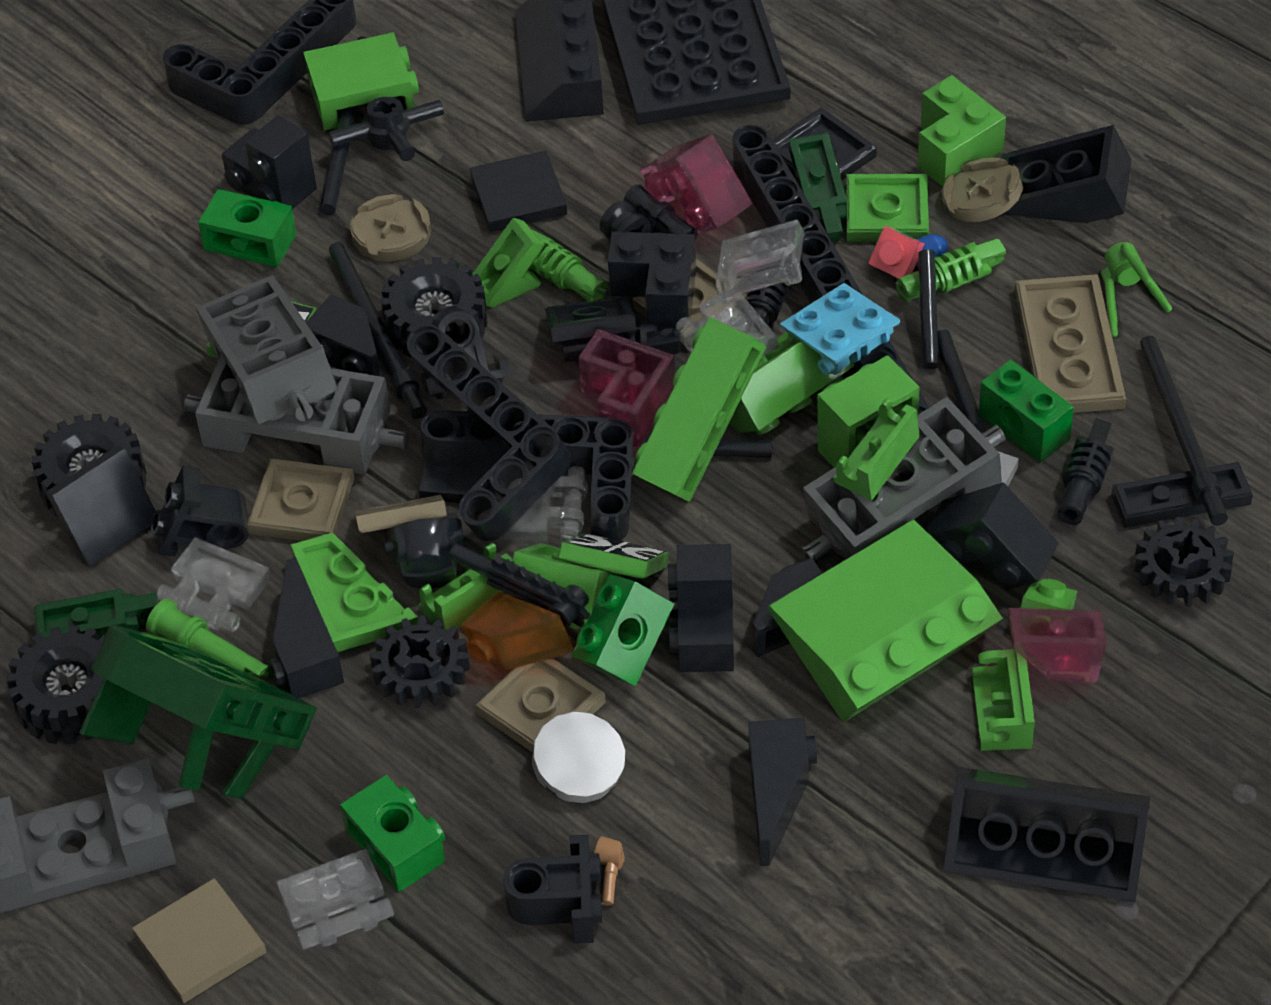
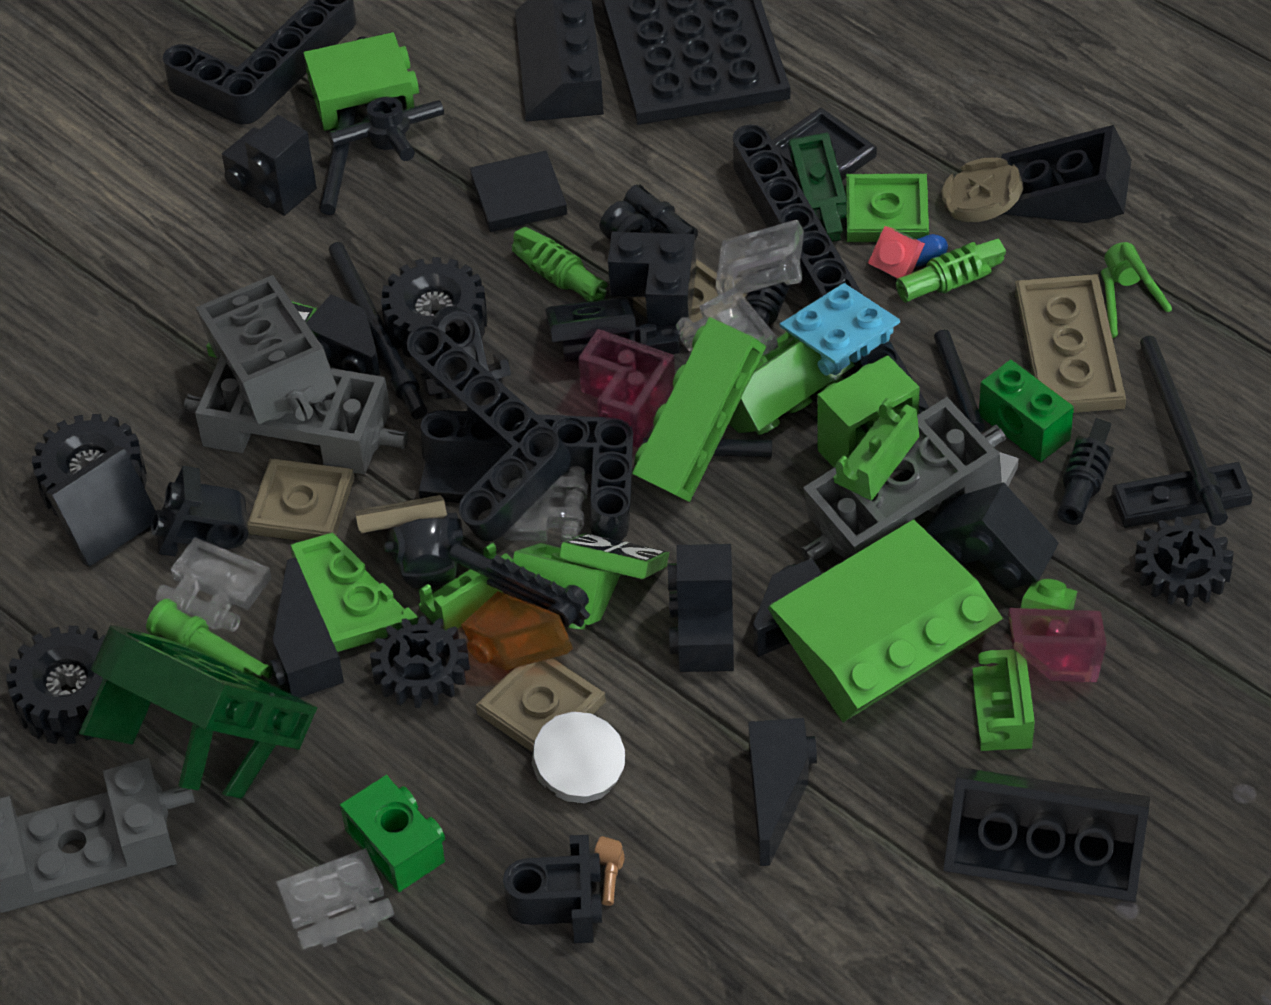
dark green hinge [34,588,159,639] -> none
dark tan tile [132,878,267,1004] -> none
green brick [198,189,297,268] -> none
dark tan tile [350,194,431,262] -> none
bright green slope [473,218,544,308] -> none
green brick [571,574,674,686] -> none
clear pink brick [640,134,753,234] -> none
bright green brick [918,75,1006,187] -> none
black bar [918,249,939,369] -> none

